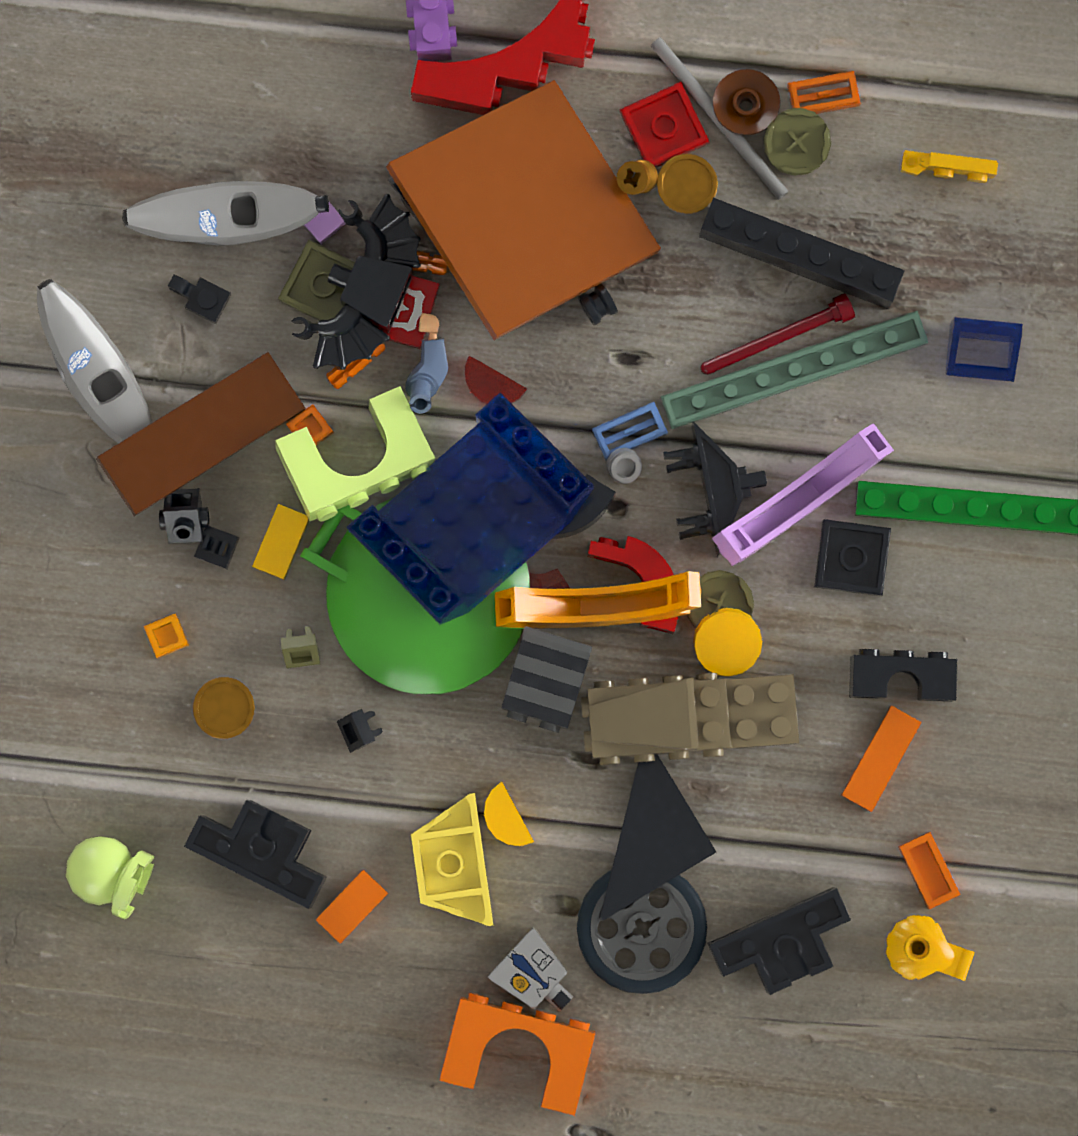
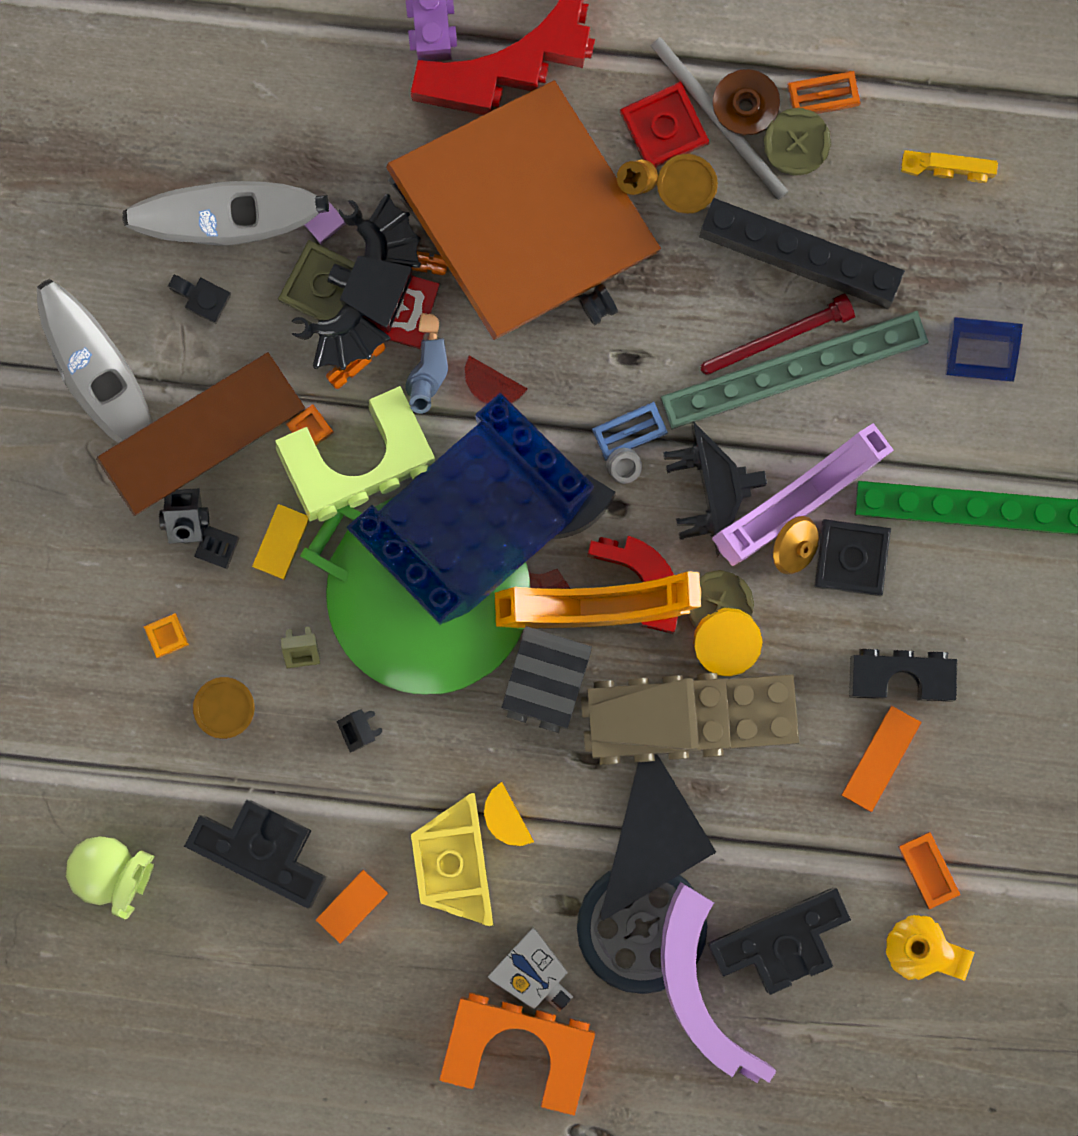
none -> lavender arch [661,882,776,1083]
none -> pearl gold piece [773,516,819,574]

